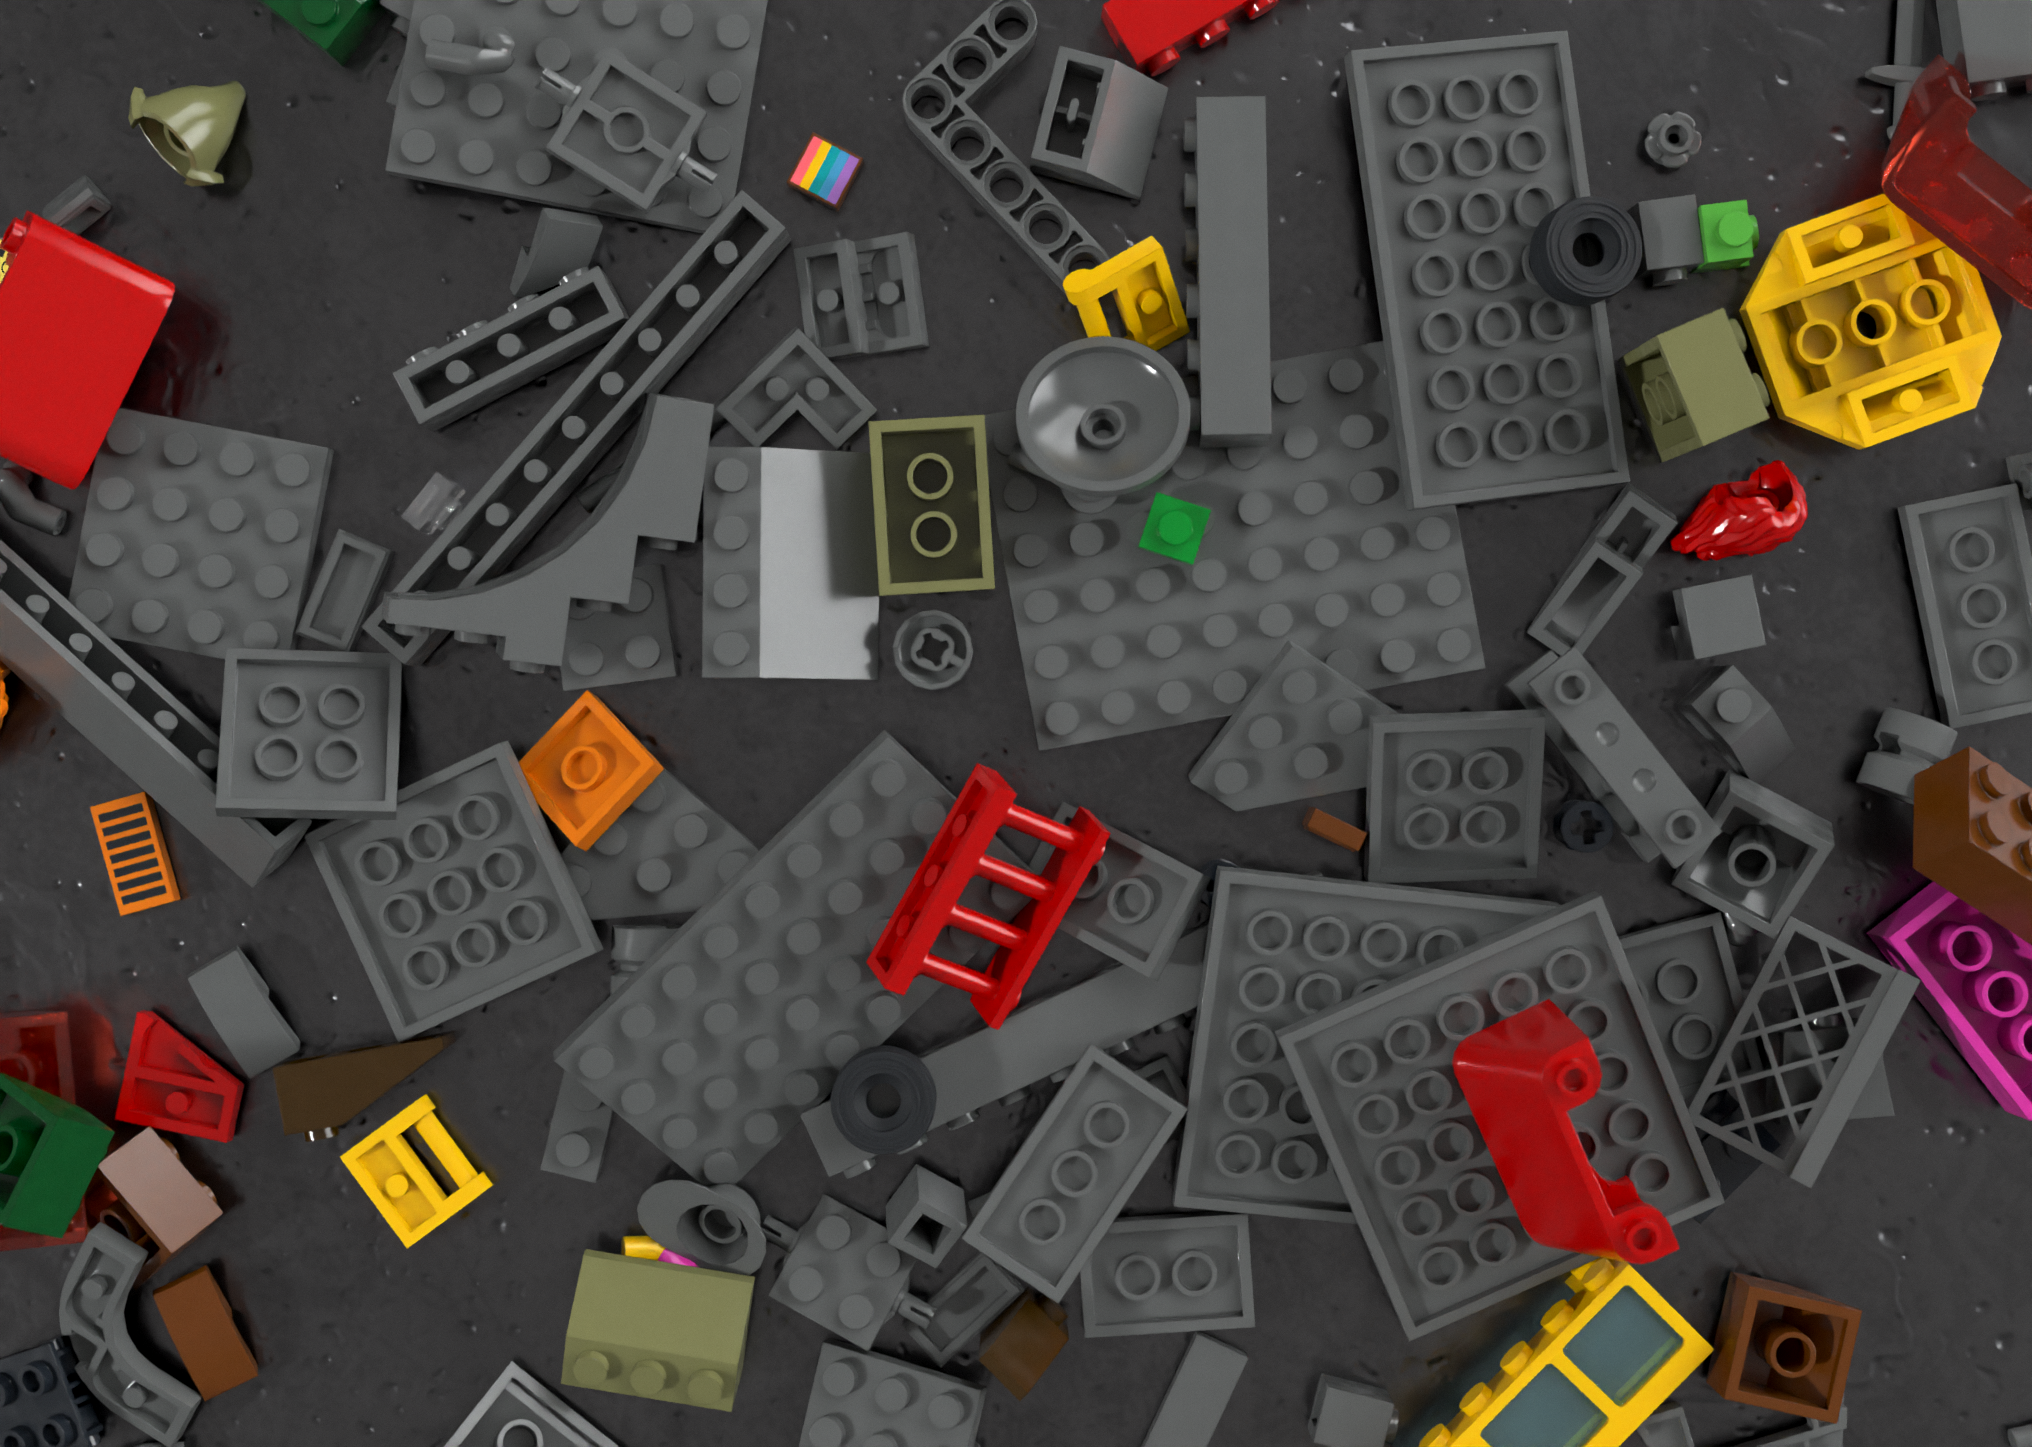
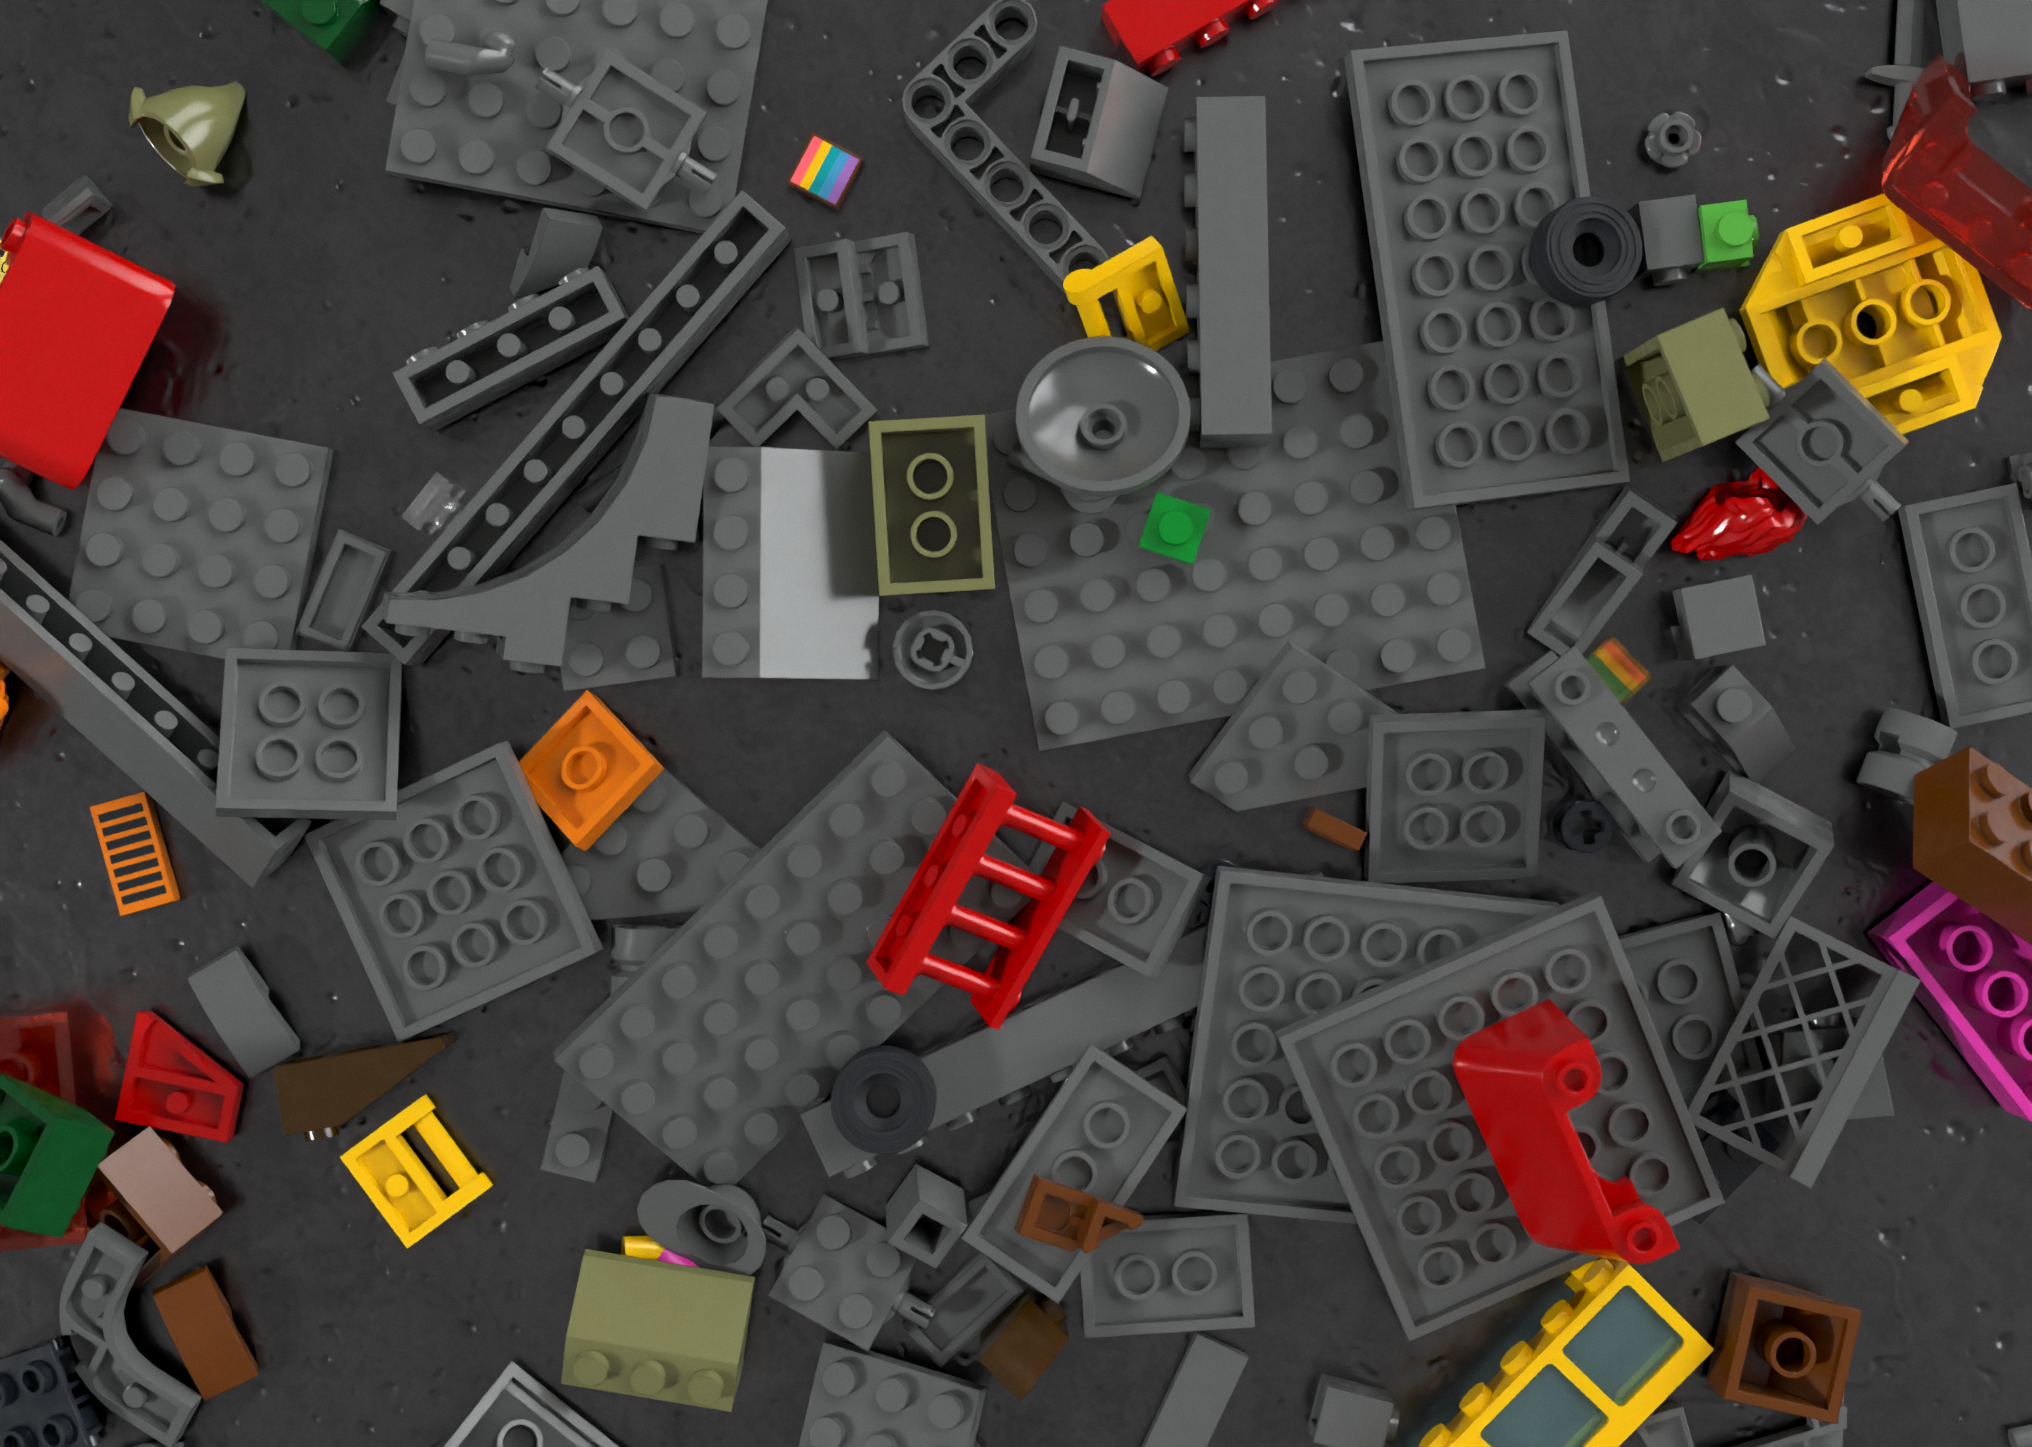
none -> reddish brown slope [1014,1174,1144,1254]
none -> clear yellow tile [1586,636,1653,706]
none -> dark grey plate [1735,358,1909,525]

